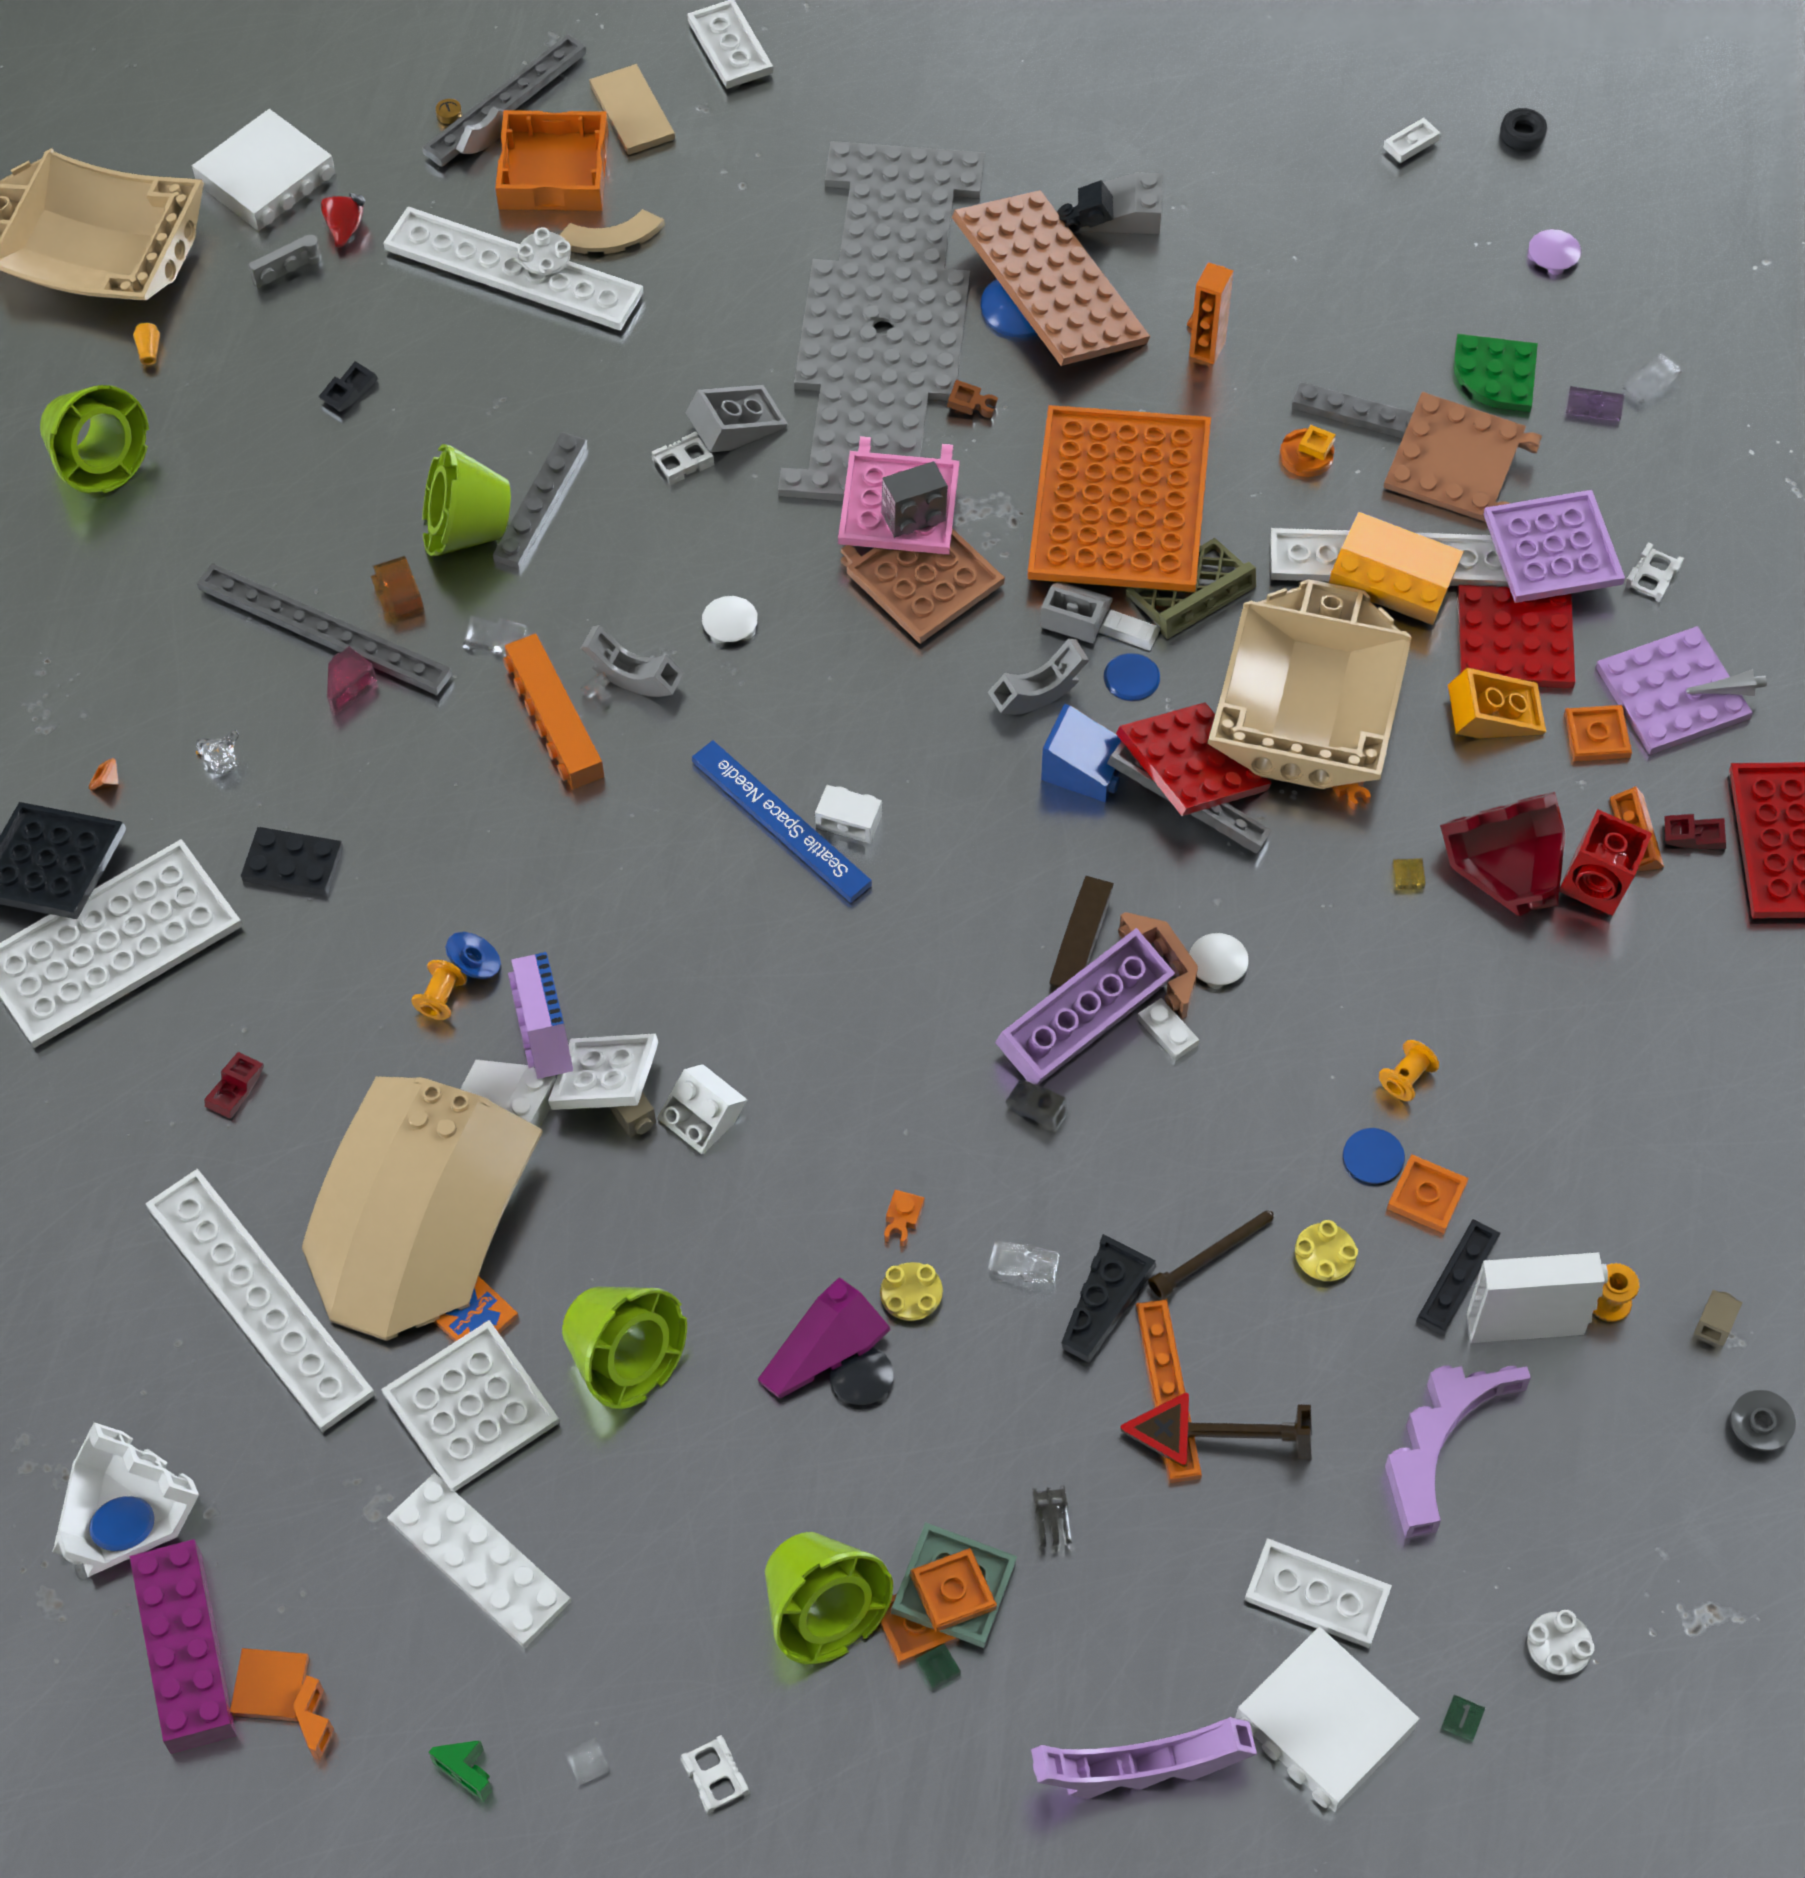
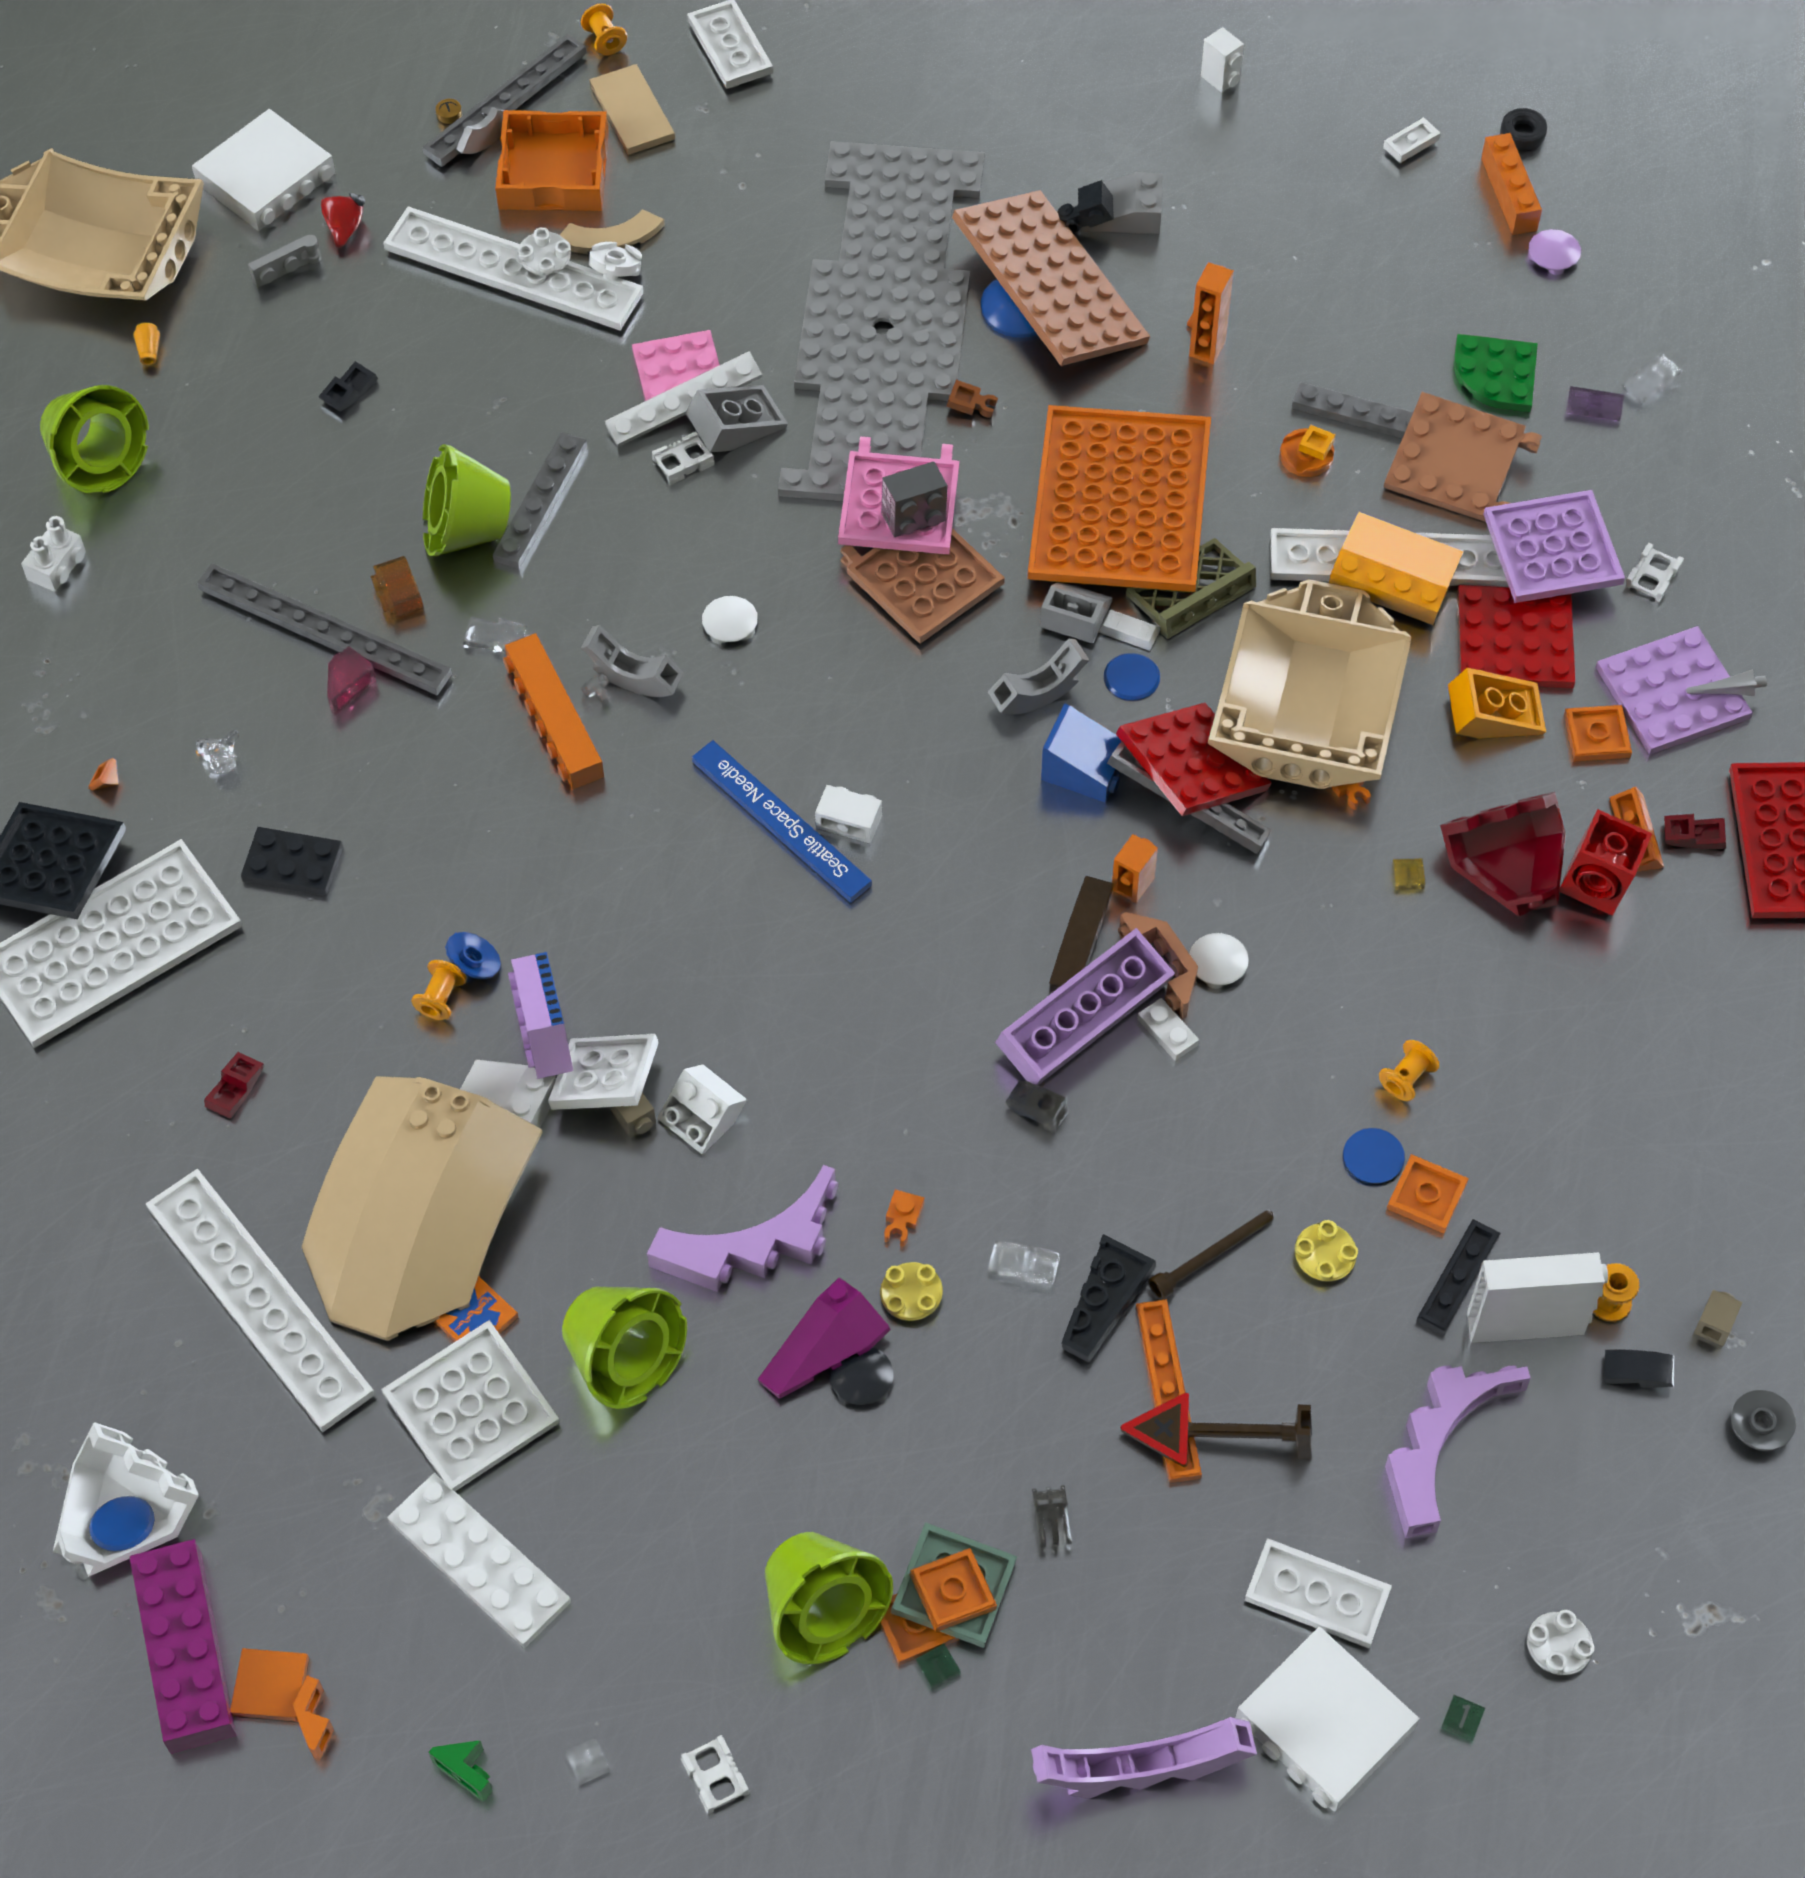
none -> white brick [21,516,86,592]
none -> light orange hose [581,3,628,55]
none -> white plate [589,242,642,280]
none -> white plate [605,351,762,447]
none -> bright pink plate [632,330,720,401]
none -> lavender arch [647,1165,839,1292]
none -> orange brick [1112,834,1158,903]
none -> white brick [1201,27,1244,93]
none -> orange brick [1481,133,1542,235]
none -> black slope [1604,1349,1674,1388]

